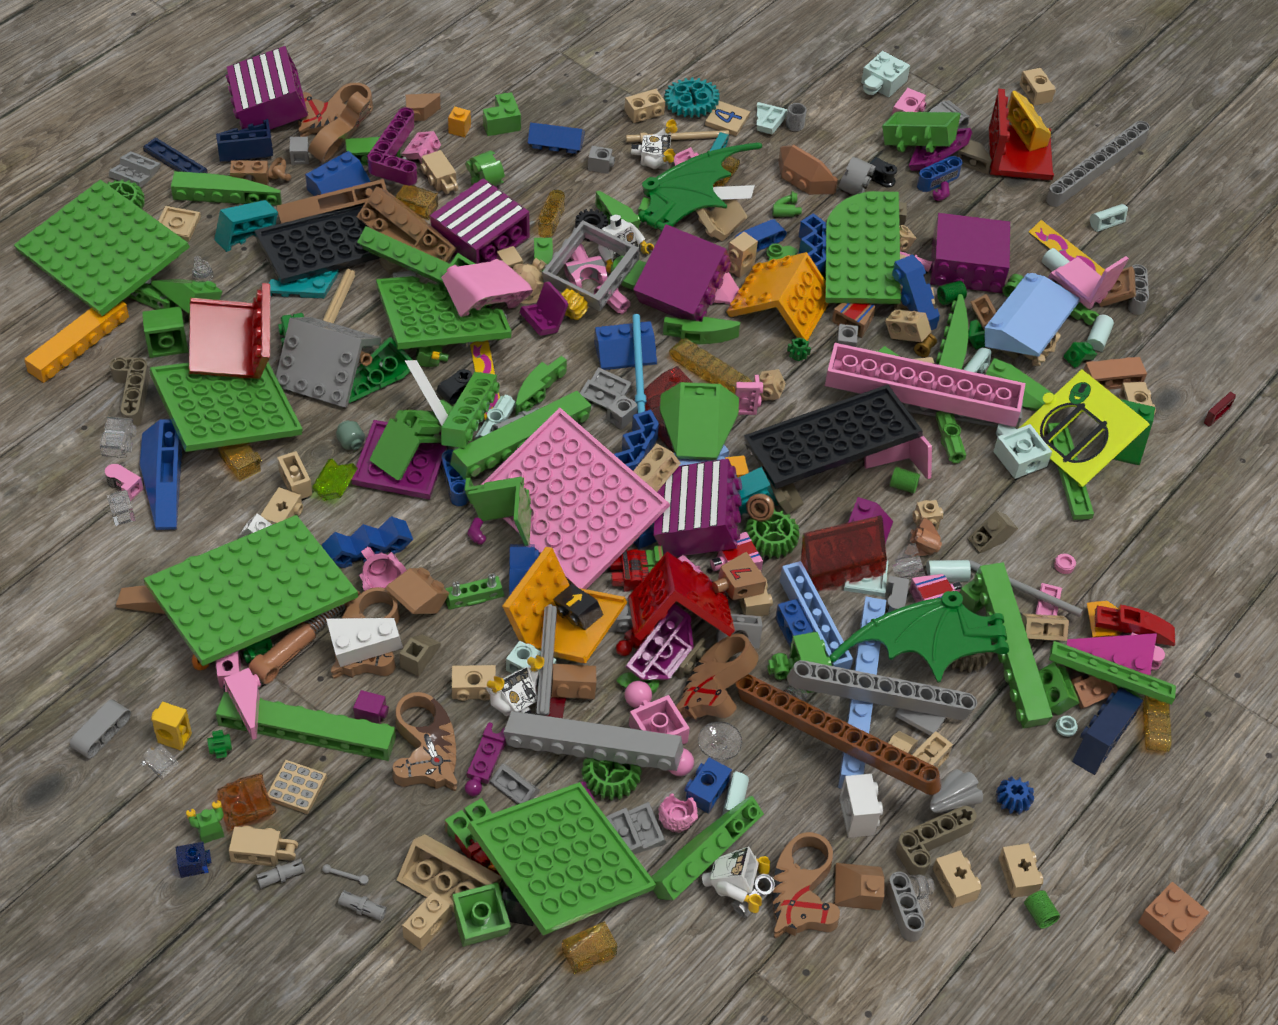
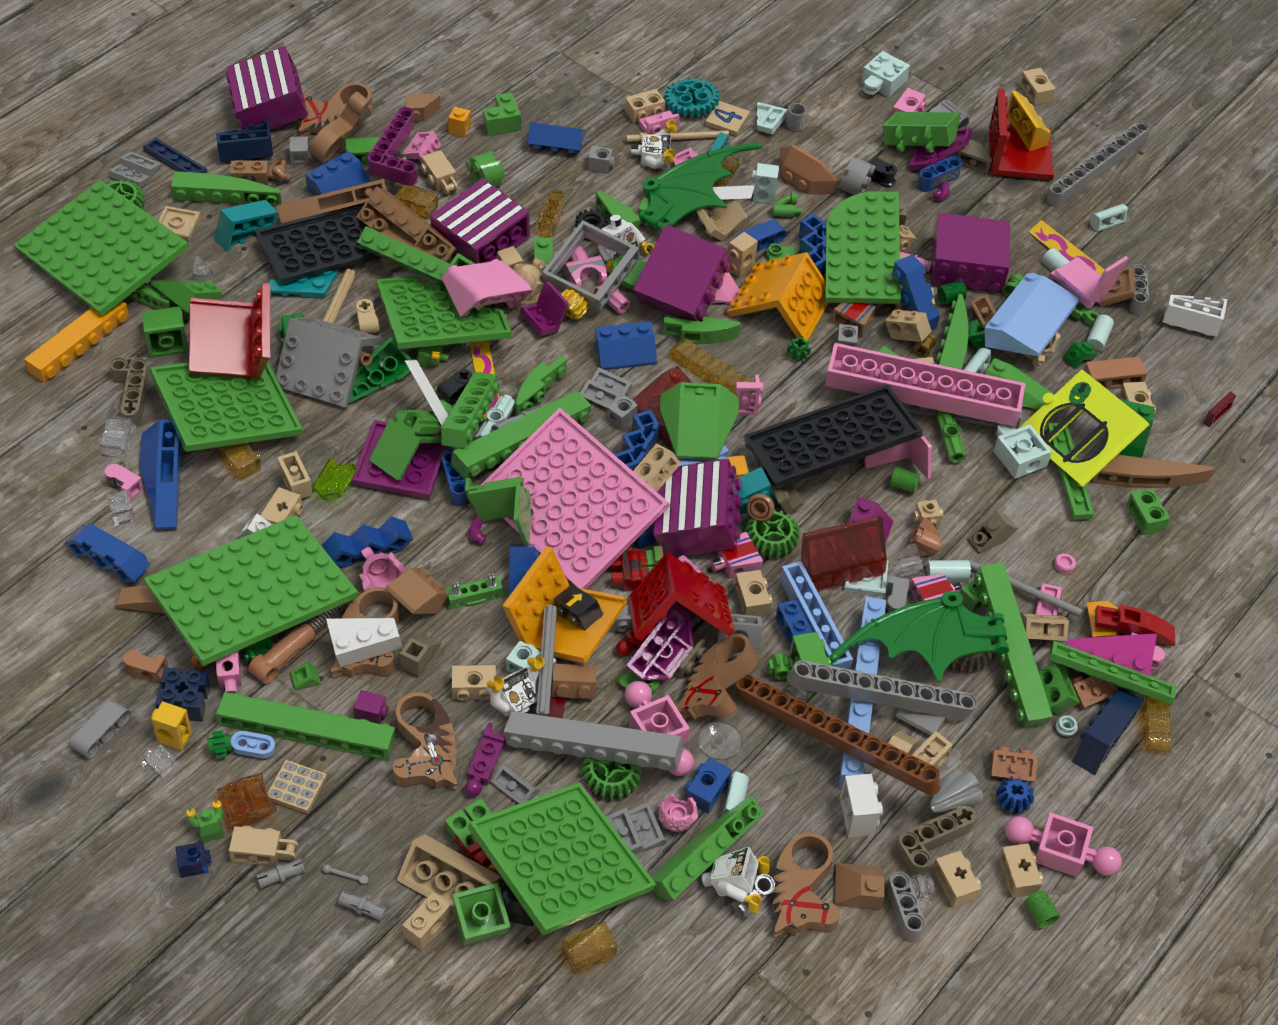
bright pink slope [224,668,261,740] -> none
sand green head [336,420,365,450] -> none
medium azure bar [632,314,647,413] -> none
medium nougat torso [712,552,766,600] -> none
tan brick [759,369,786,401] -> none
nougat brick [1138,882,1209,953] -> none
none -> blue brick [65,523,150,584]
none -> nougat leg [123,650,168,684]
none -> dark blue brick [155,667,211,722]
none -> light blue plate [231,731,276,759]
none -> bright green slope [290,661,321,690]
none -> tan piece [356,299,380,334]
none -> bright pink bracket [639,110,680,134]
none -> light aqua brick [751,163,779,204]
none -> nougat bracket [990,746,1038,782]
none -> bright pink brick [1005,812,1122,877]
none -> medium nougat slope [1091,452,1213,488]
none -> bright green brick [1126,488,1170,535]
none -> white wedge [1163,295,1227,337]

